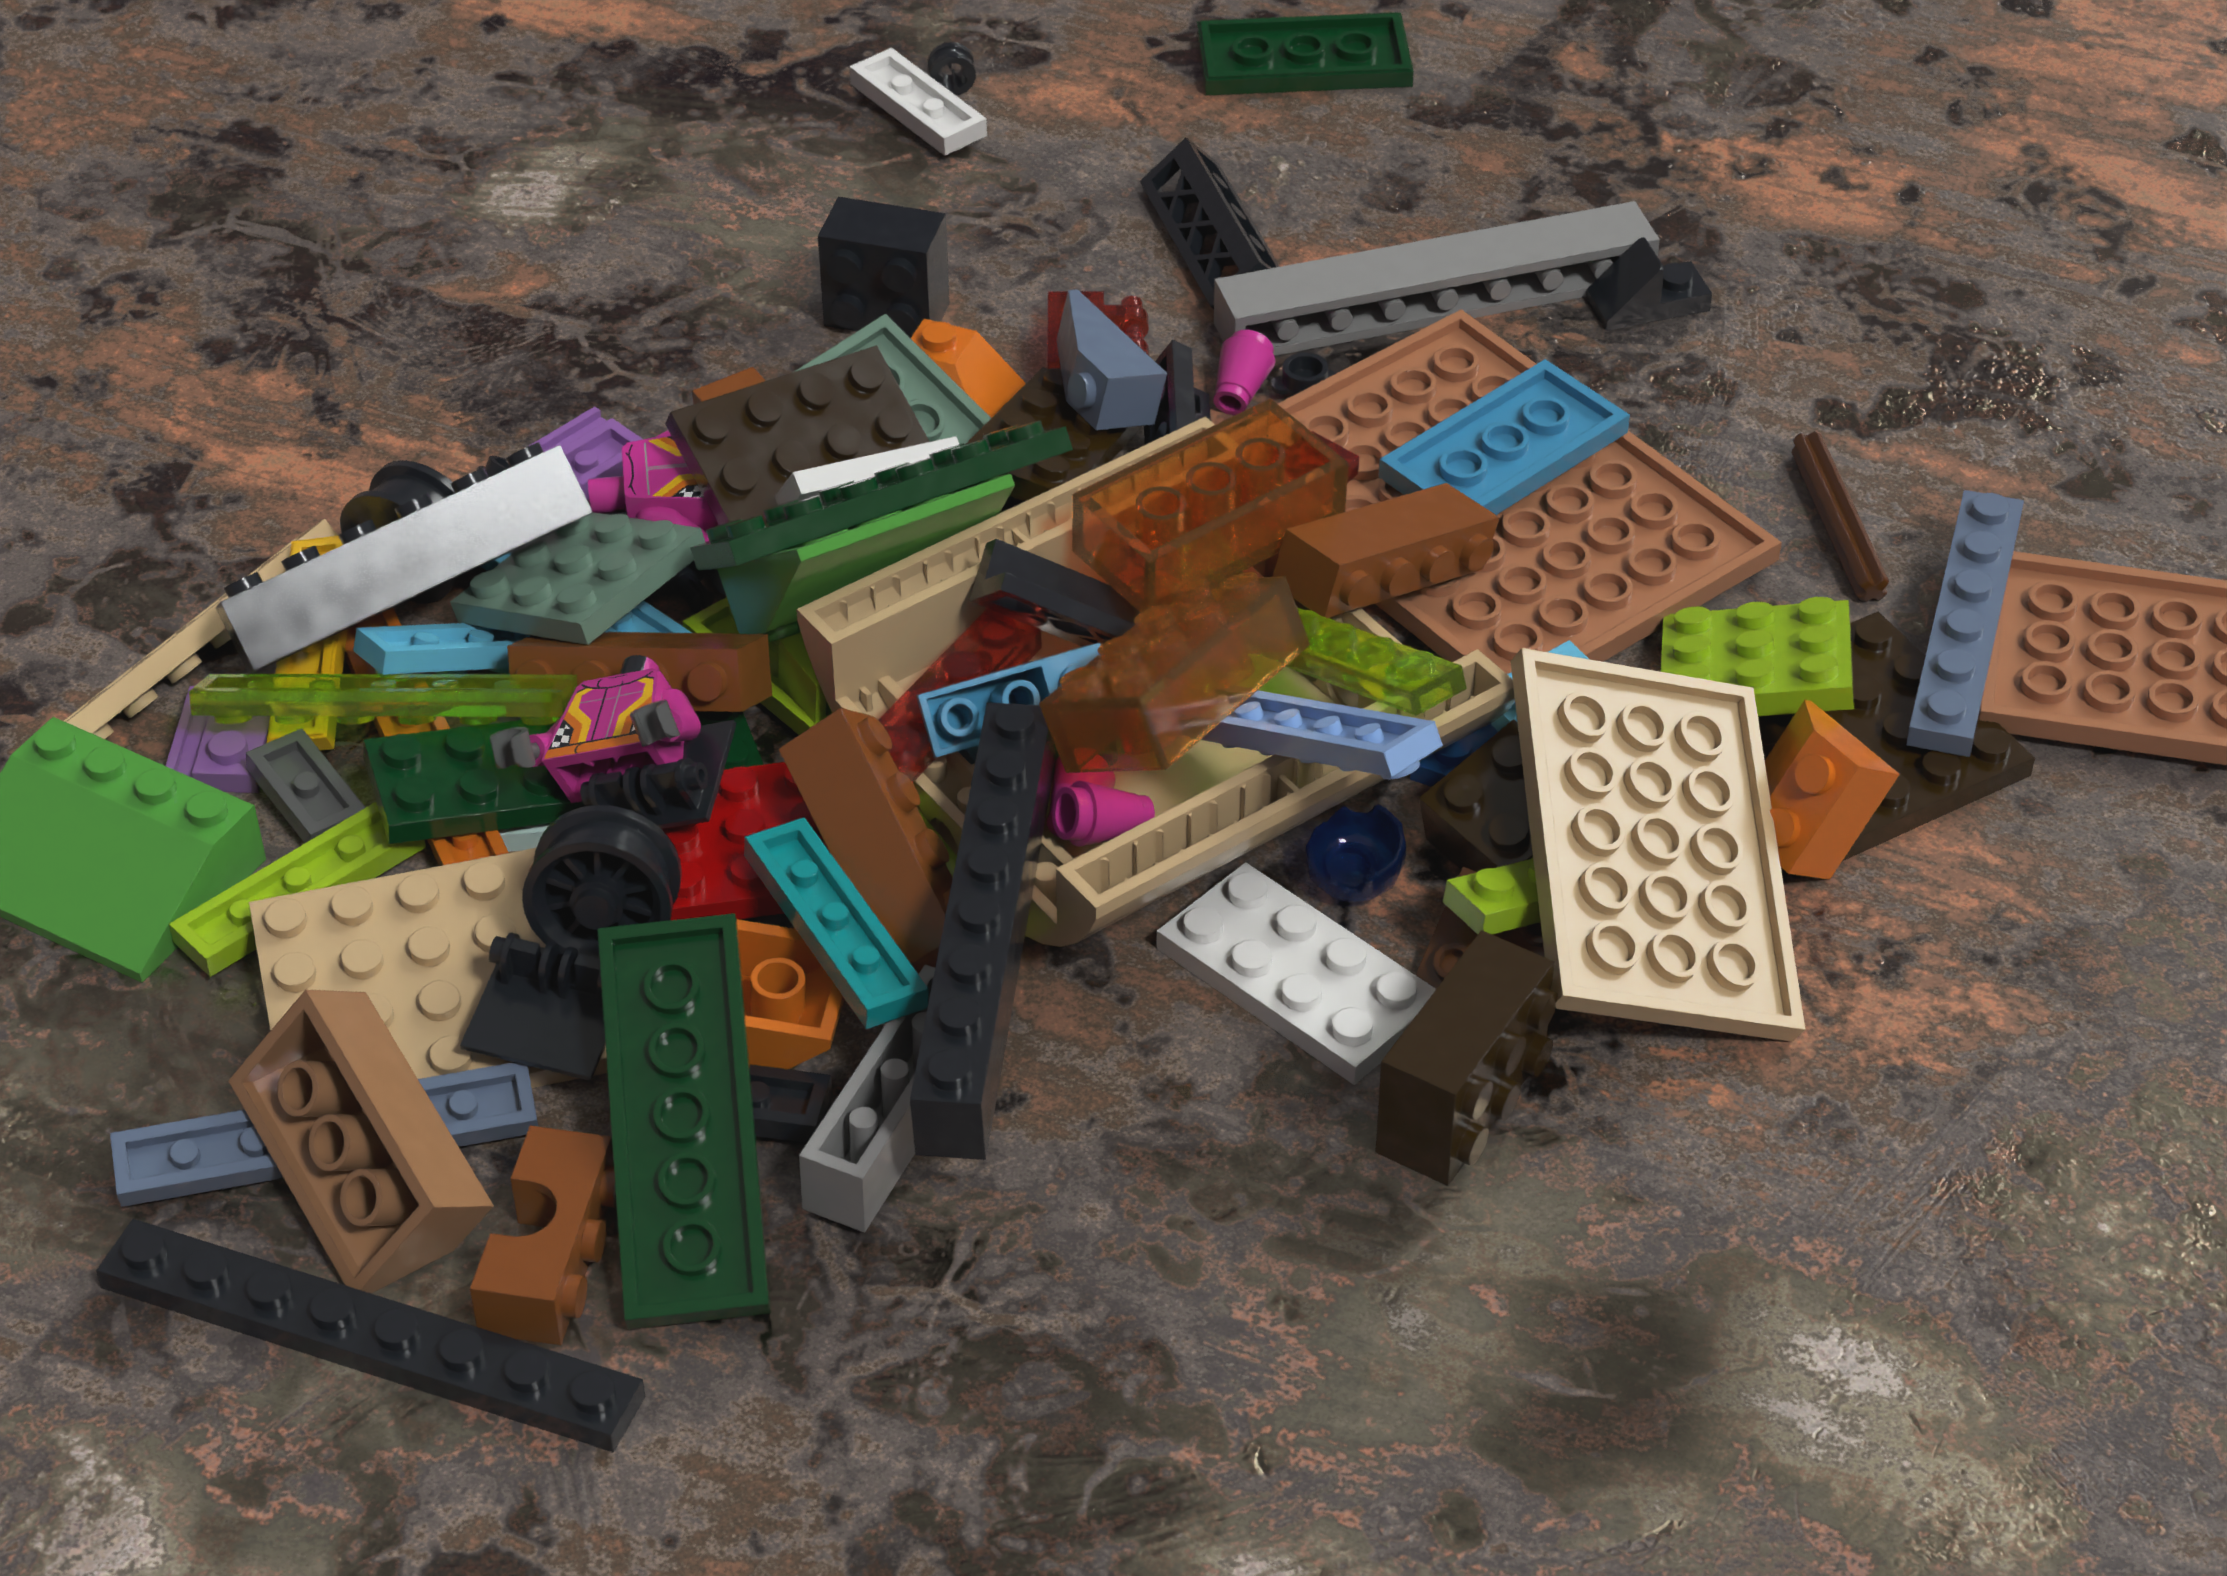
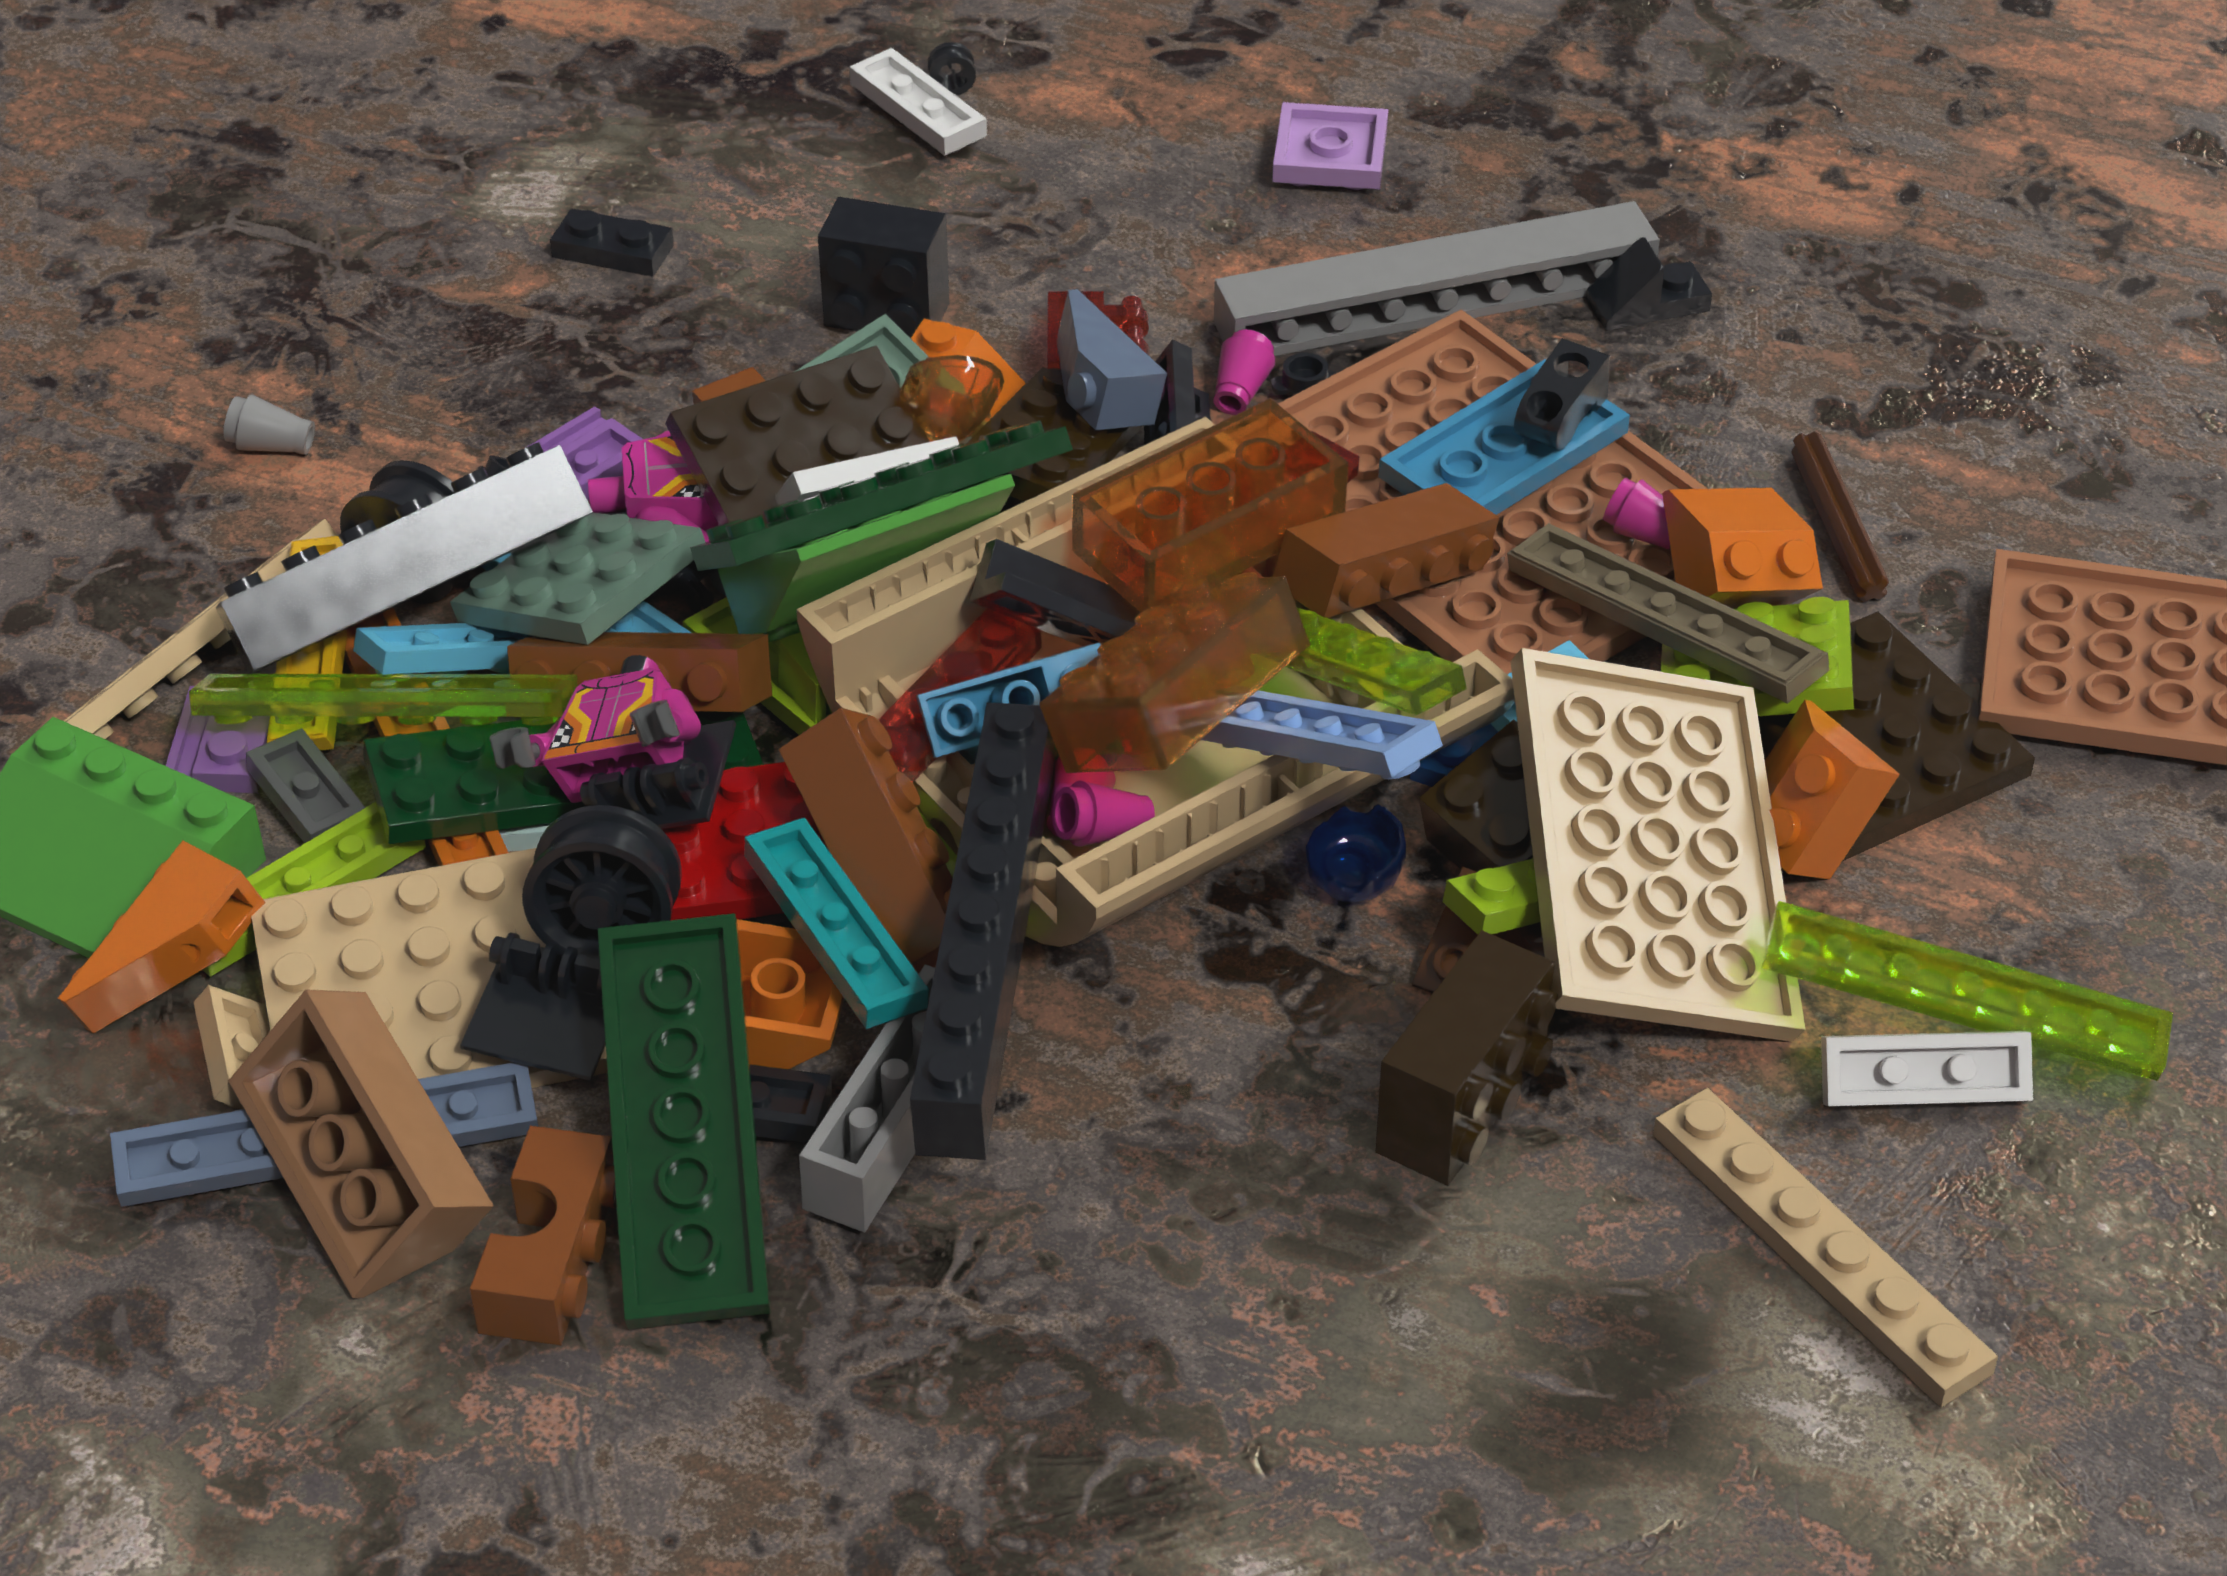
black plate [96,1219,645,1453] -> none
black fence [1140,137,1280,309] -> none
white plate [1157,862,1436,1085] -> none
dark green tile [1197,12,1414,96] -> none
sand blue plate [1906,490,2024,757] -> none
none -> orange slope [58,840,266,1034]
none -> tan plate [193,985,270,1109]
none -> light grey cone [224,394,315,455]
none -> black plate [550,208,674,277]
none -> clear orange helmet [900,355,1004,442]
none -> lavender plate [1273,102,1388,190]
none -> dark tan tile [1507,523,1830,703]
none -> black leg [1514,338,1610,450]
none -> dark pink cone [1603,478,1671,550]
none -> tan plate [1653,1088,1998,1408]
none -> orange slope [1662,488,1823,609]
none -> clear neon green plate [1761,901,2173,1081]
none -> white plate [1821,1031,2033,1106]

